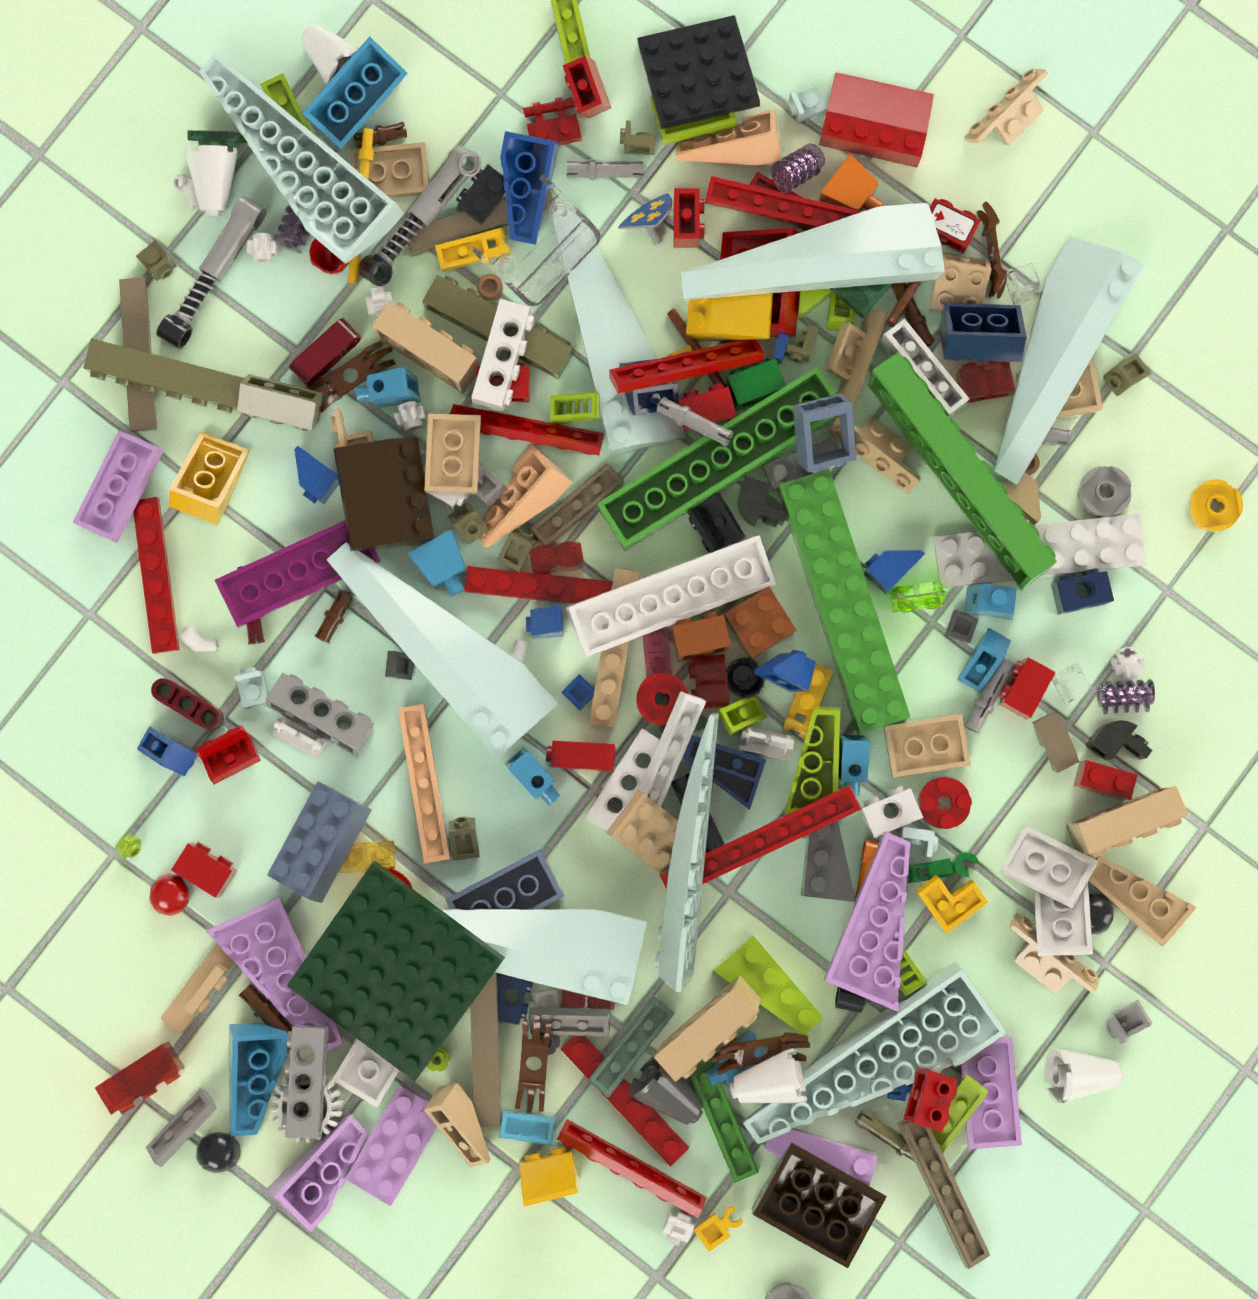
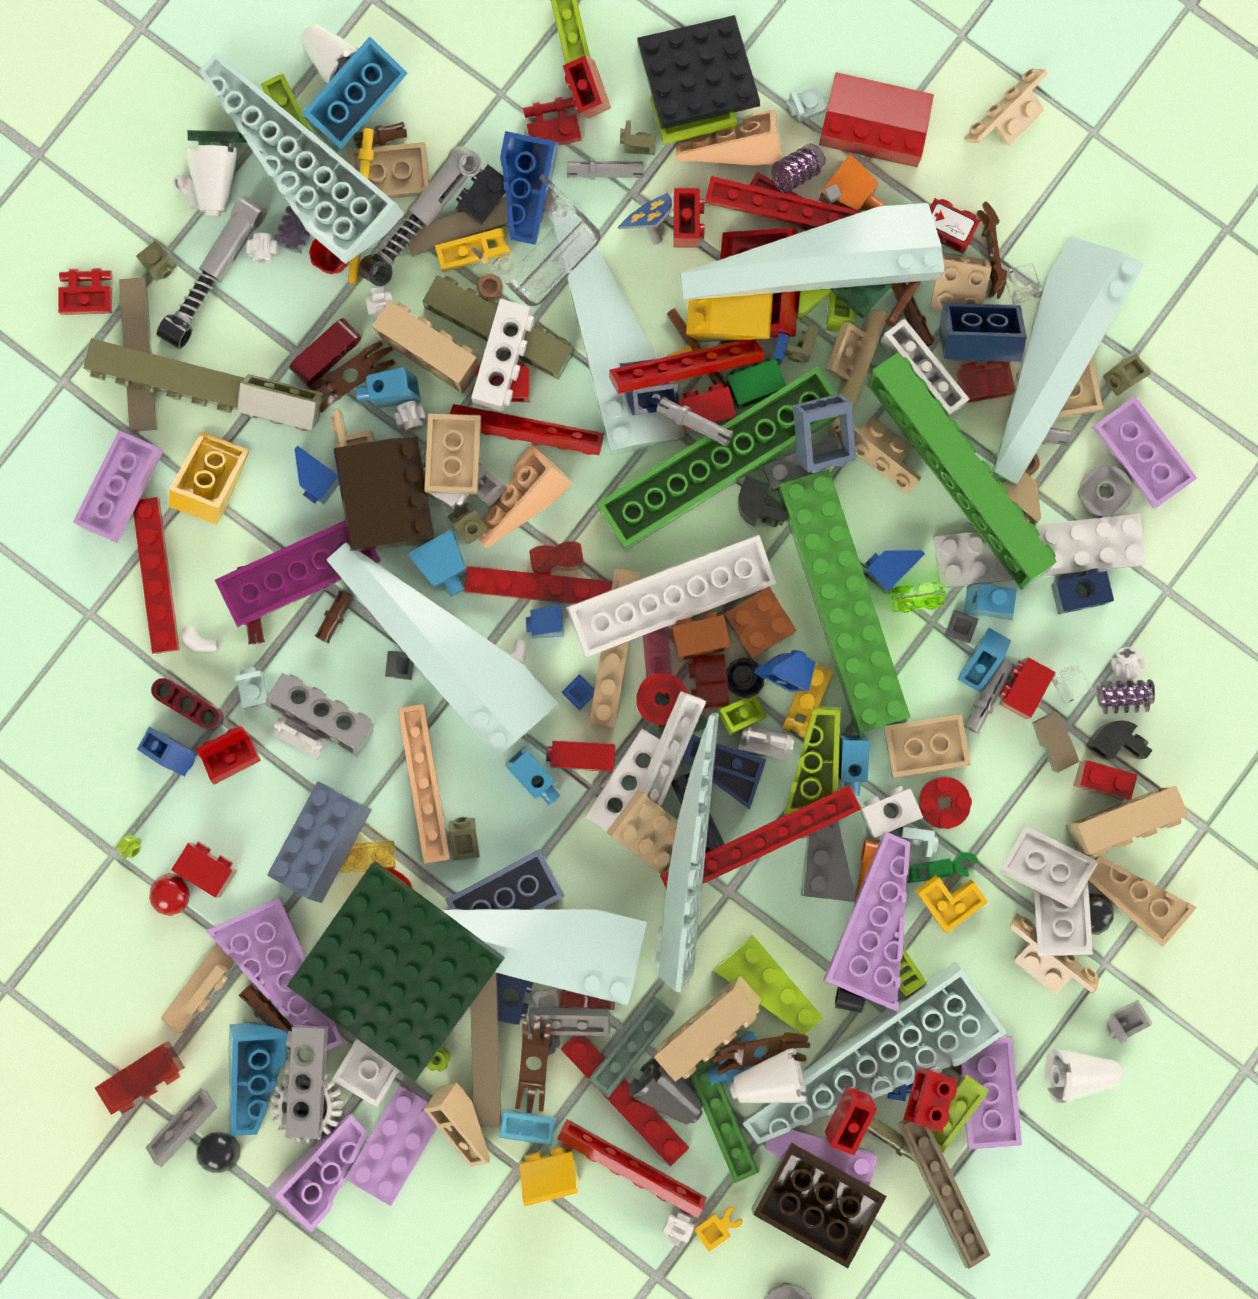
olive bracket [497,528,538,572] -> none
dark tan tile [529,463,625,549] -> none
lime slope [549,392,599,424] -> none
black bracket [687,493,746,552] -> none
yellow plate [1189,479,1243,532] -> none
none -> red plate [58,268,113,315]
none -> light grey piece [824,184,842,204]
none -> red brick [824,1086,877,1156]
none -> lavender plate [1092,396,1197,509]

